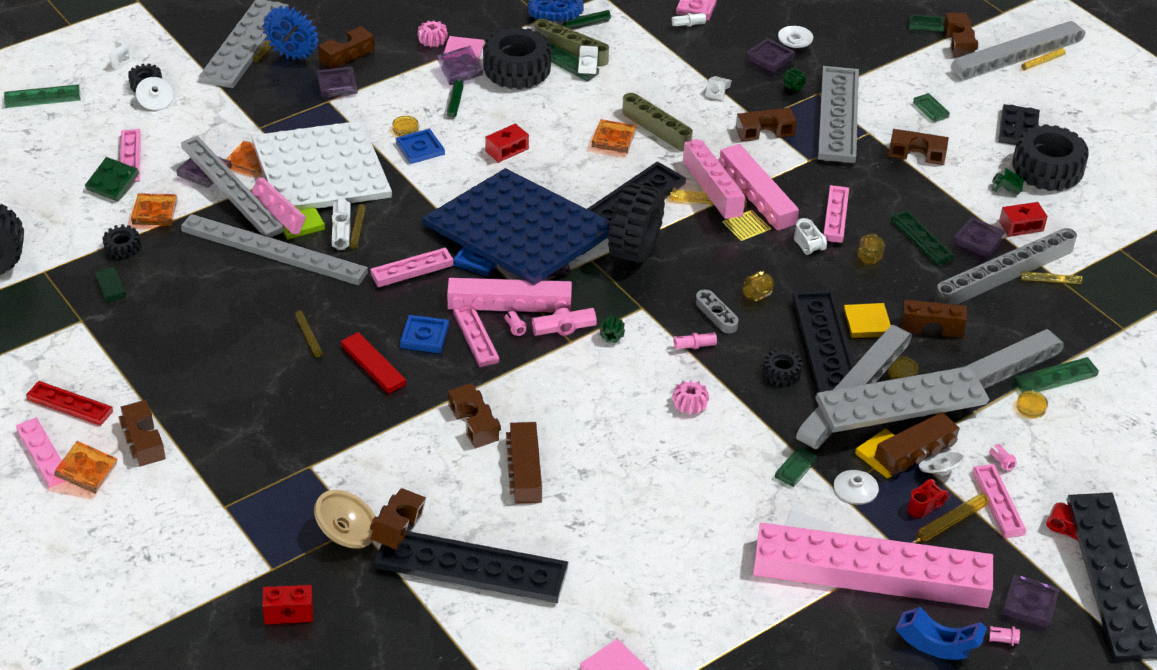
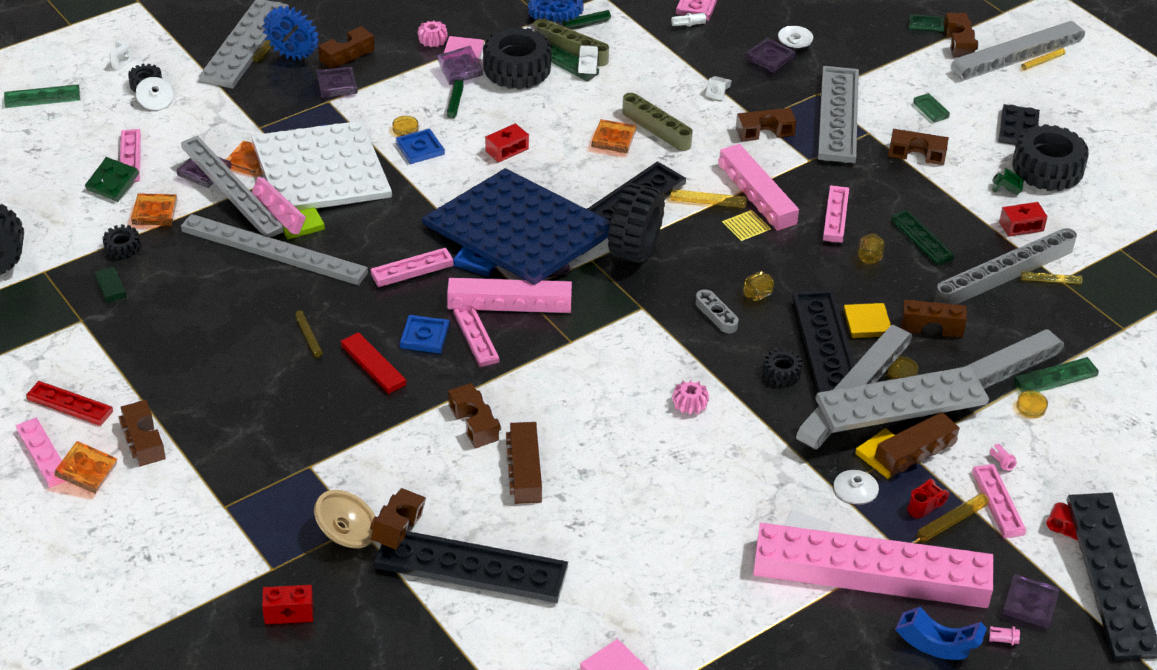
white piece [332,199,351,250] -> none
clear yellow bar [350,205,366,249] -> none
bright pink pin [505,311,526,336] -> none
bright pink piece [532,308,596,336] -> none
dark green gear [599,315,625,343] -> none
bright pink pin [673,332,717,350] -> none
bright pink brick [683,139,745,219] -> none
clear green tile [775,446,818,487] -> none
dark green gear [783,67,807,91] -> none
white piece [794,218,827,255] -> none
white dish [919,452,963,476] -> none
clear purple plate [952,216,1007,258] -> none

